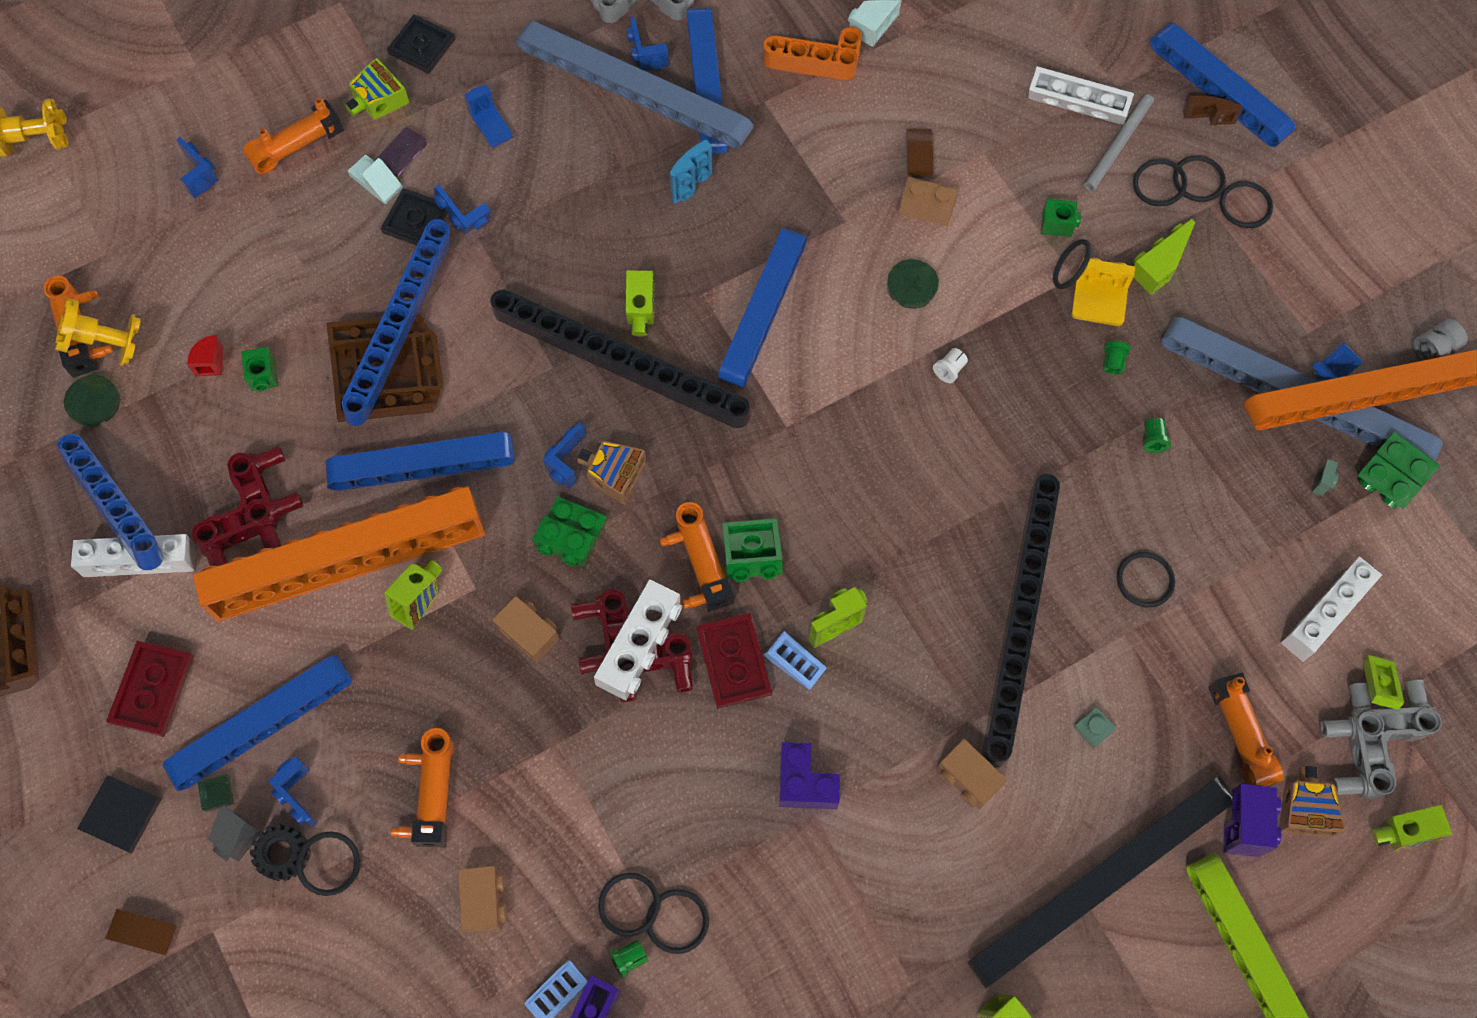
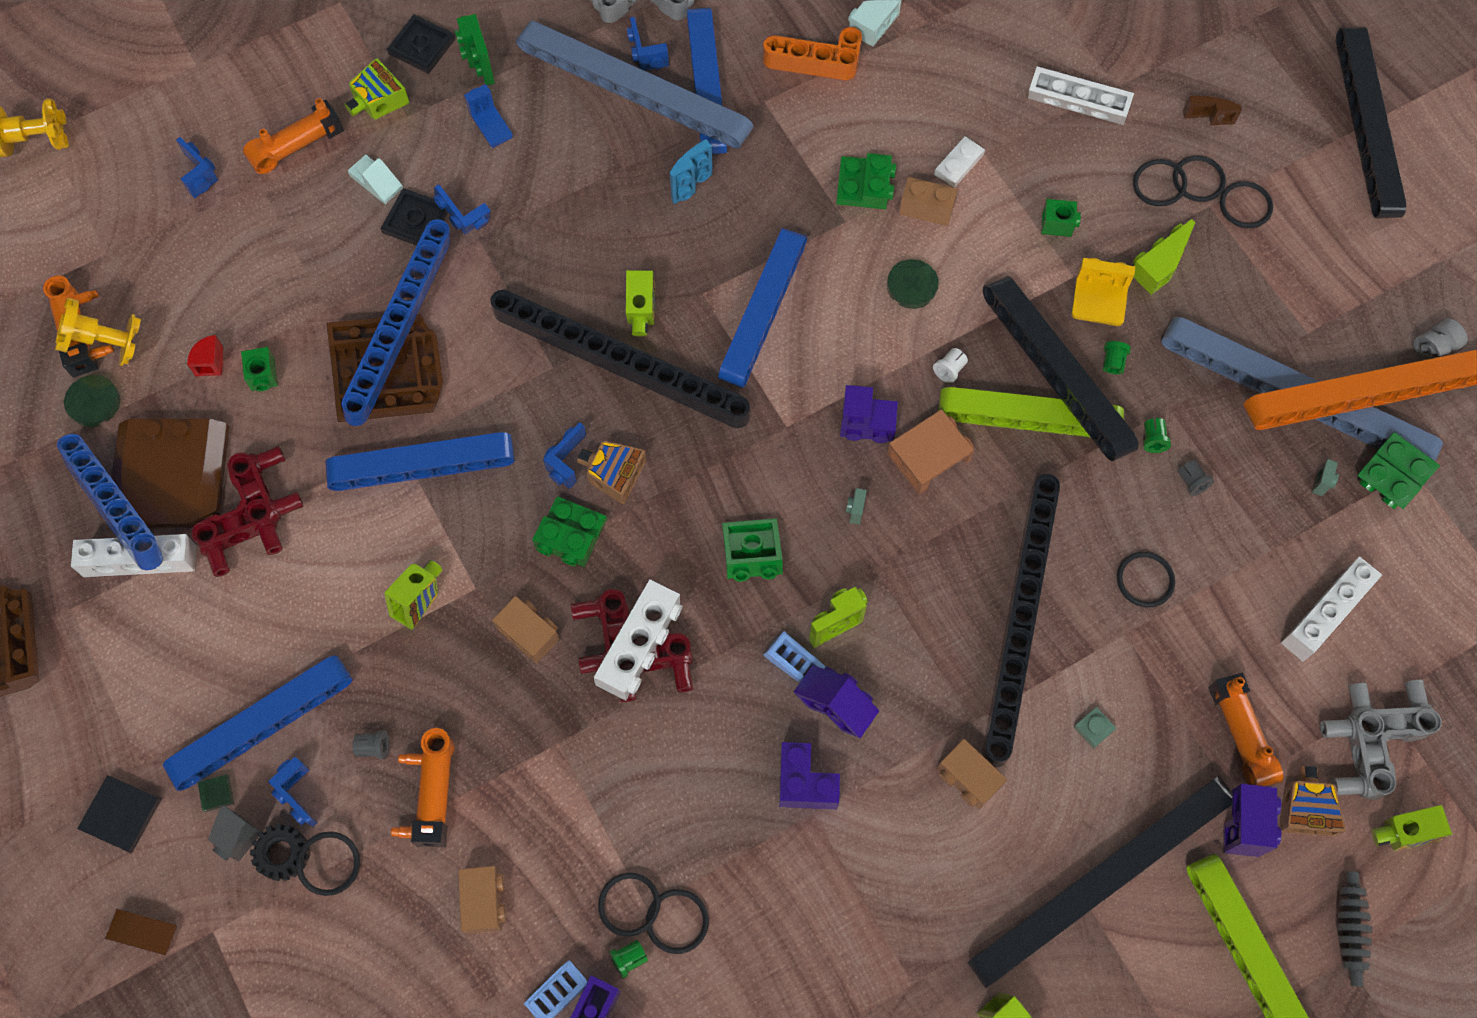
dark red plate [106,641,194,737] -> none
orange brick [192,486,486,622] -> none
clear purple plate [374,127,427,178] -> none
orange piece [659,502,734,612] -> none
dark red plate [696,613,772,709] -> none
reddish brown slope [906,129,933,176] -> none
black tyre [1053,239,1092,289] -> none
light grey piece [1084,94,1154,192] -> none
blue beam [1150,23,1295,147] -> none
blue bracket [1312,343,1364,381] -> none
lime plate [1363,655,1404,710] -> none
none -> reddish brown wedge [111,419,230,528]
none -> dark grey bush [353,730,389,759]
none -> green plate [454,14,495,85]
none -> dark purple brick [793,665,879,738]
none -> green plate [836,153,896,210]
none -> dark purple brick [840,385,898,443]
none -> sand green plate [846,488,867,525]
none -> nougat panel [887,409,974,494]
none -> white plate [934,136,985,188]
none -> lime beam [938,387,1124,437]
none -> black beam [983,276,1139,461]
none -> dark grey bush [1178,460,1214,496]
none -> black beam [1336,27,1406,219]
none -> dark grey piece [1337,871,1373,987]

